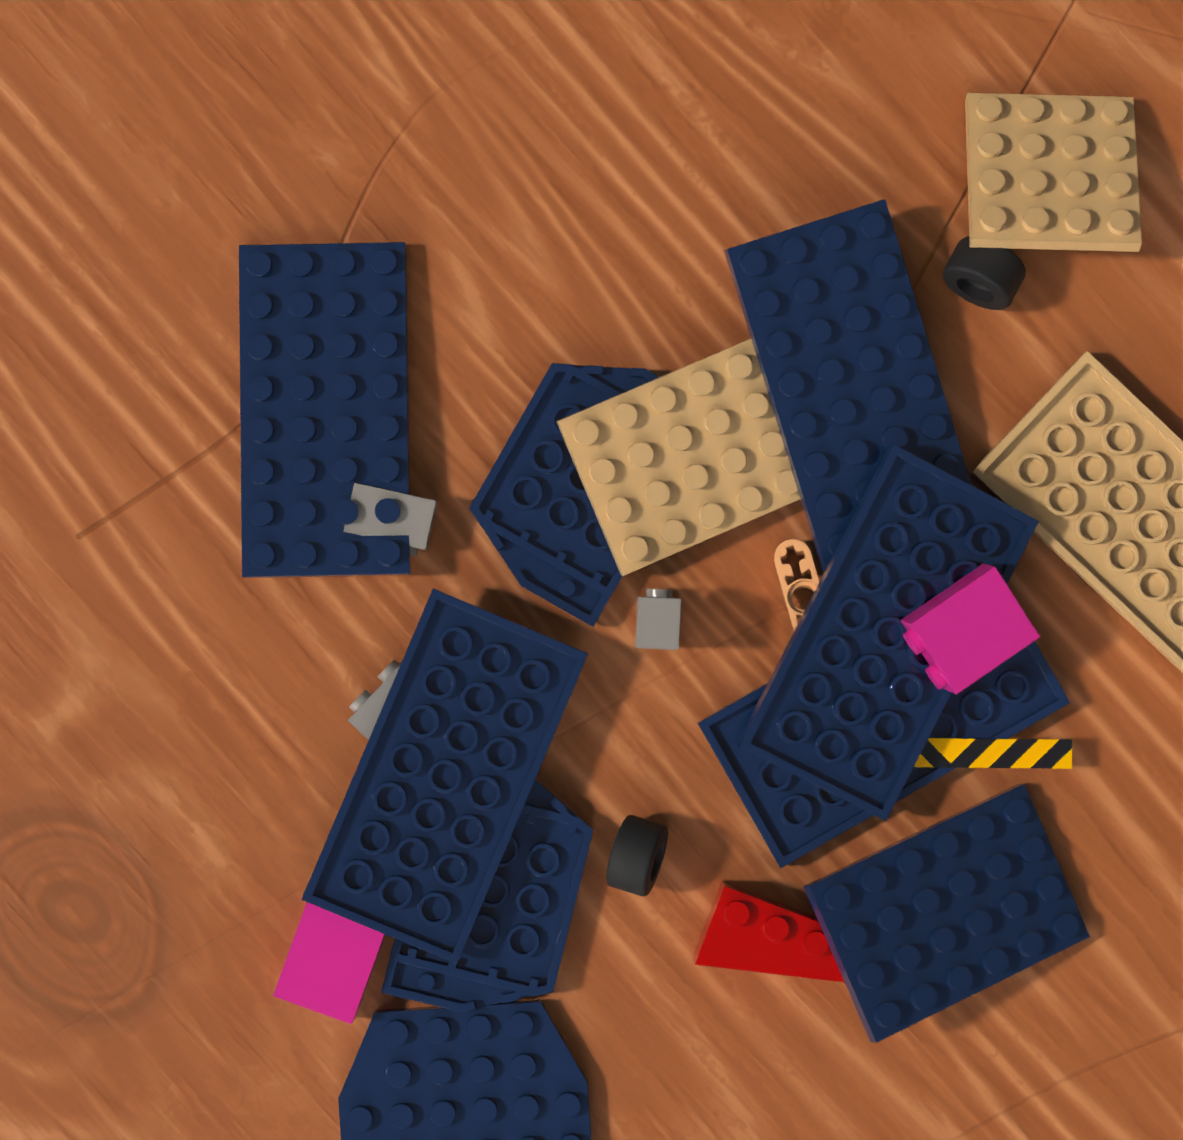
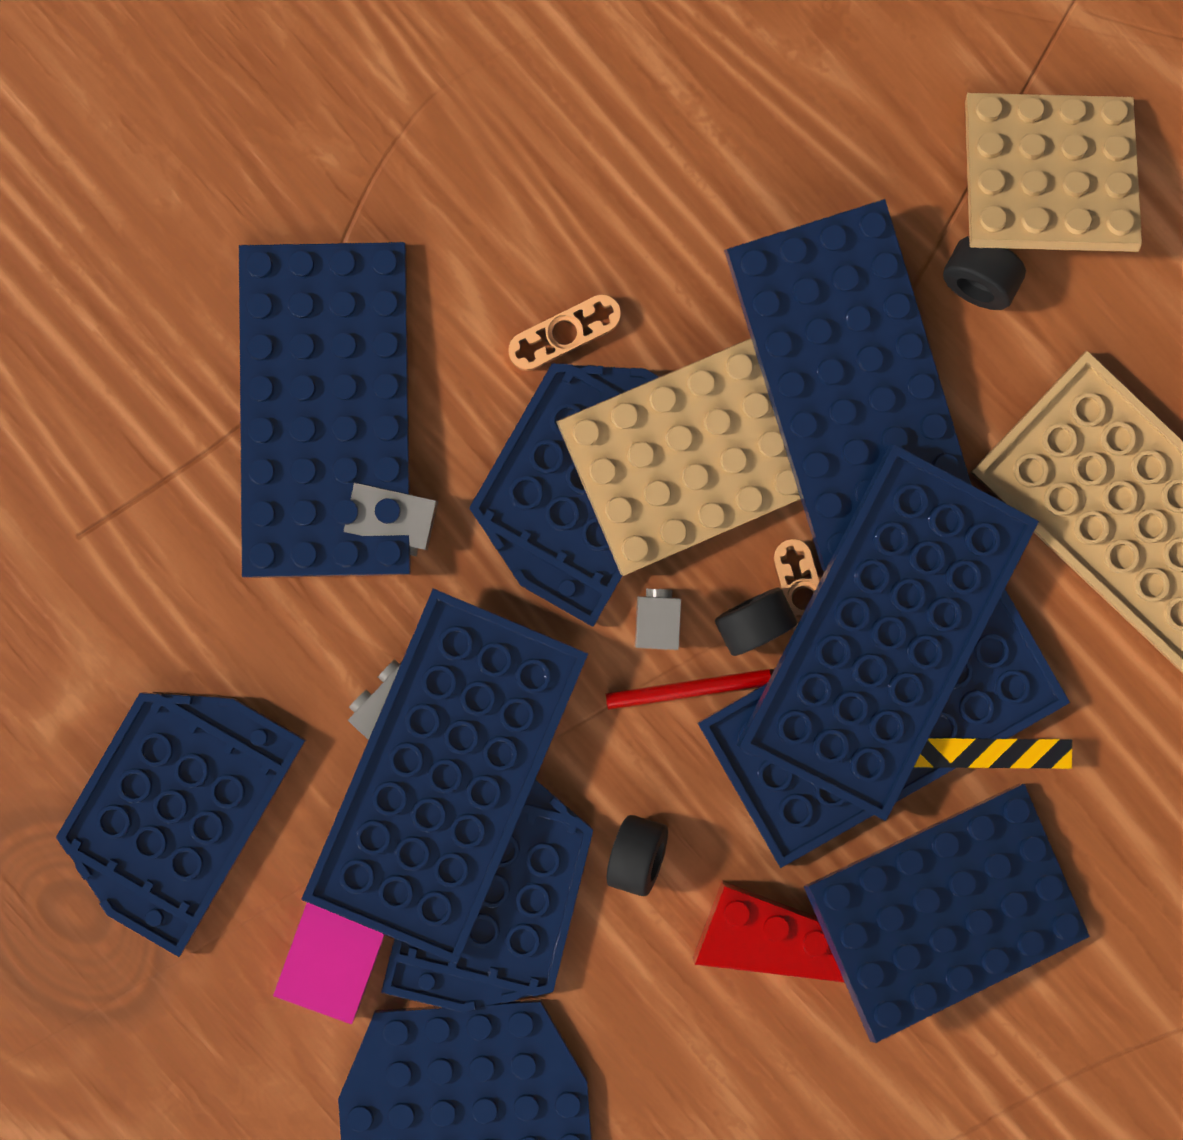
dark pink brick [901,564,1040,694] -> none
none -> dark blue plate [56,692,306,957]
none -> light nougat beam [509,295,621,371]
none -> red bar [606,669,771,710]
none -> black tyre [715,587,797,656]

